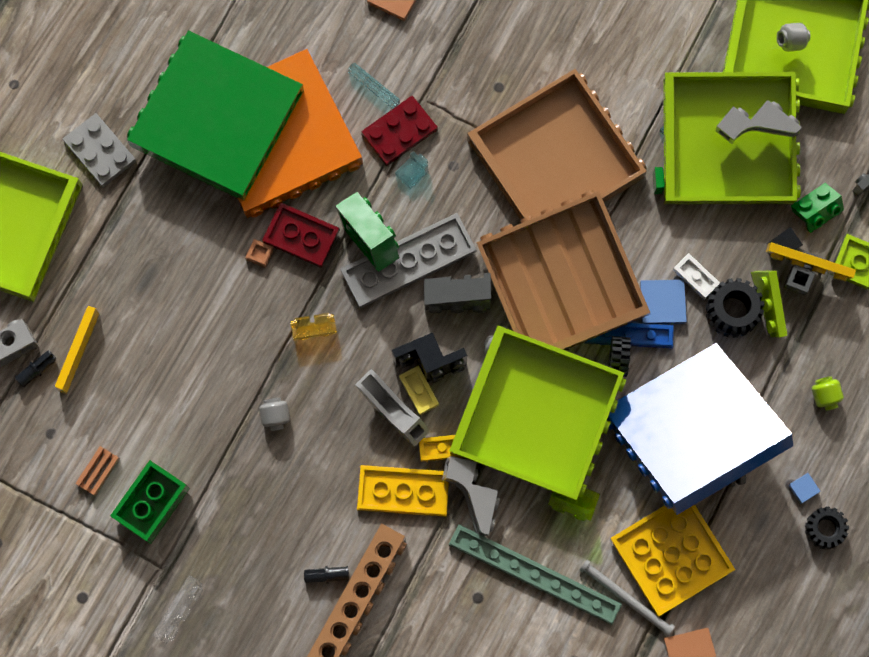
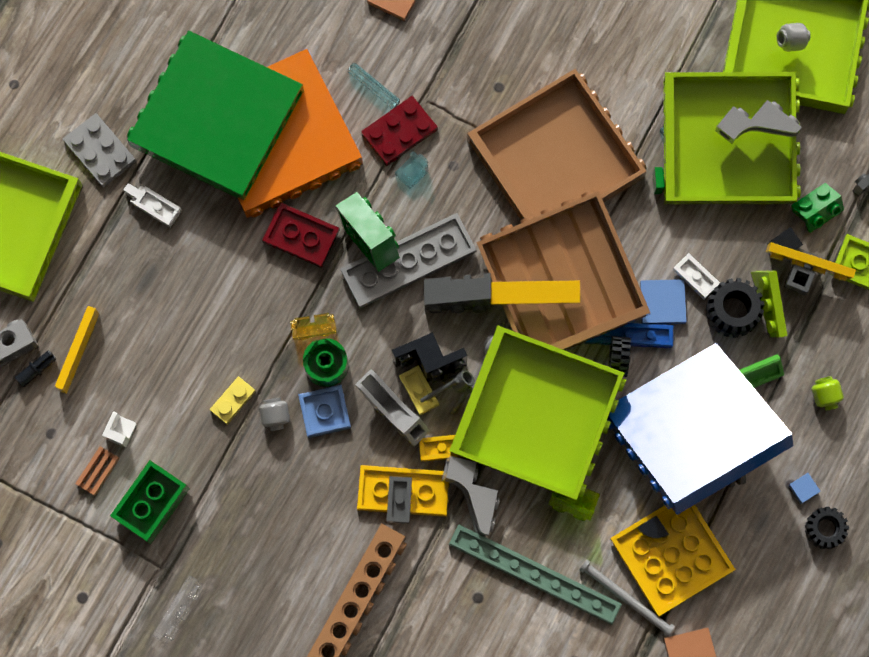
nougat tile [245,239,274,268] -> none
black axle [304,566,349,584] -> none
none -> white panel [102,412,137,448]
none -> white hinge [123,183,182,228]
none -> light yellow plate [210,376,256,425]
none -> medium blue tile [298,385,351,438]
none -> green brick [303,338,349,388]
none -> dark grey plate [387,476,412,524]
none -> dark grey plant [420,370,475,415]
none -> yellow tile [491,280,580,305]
none -> black tile [637,515,669,539]
none -> bright green plate [739,354,784,388]

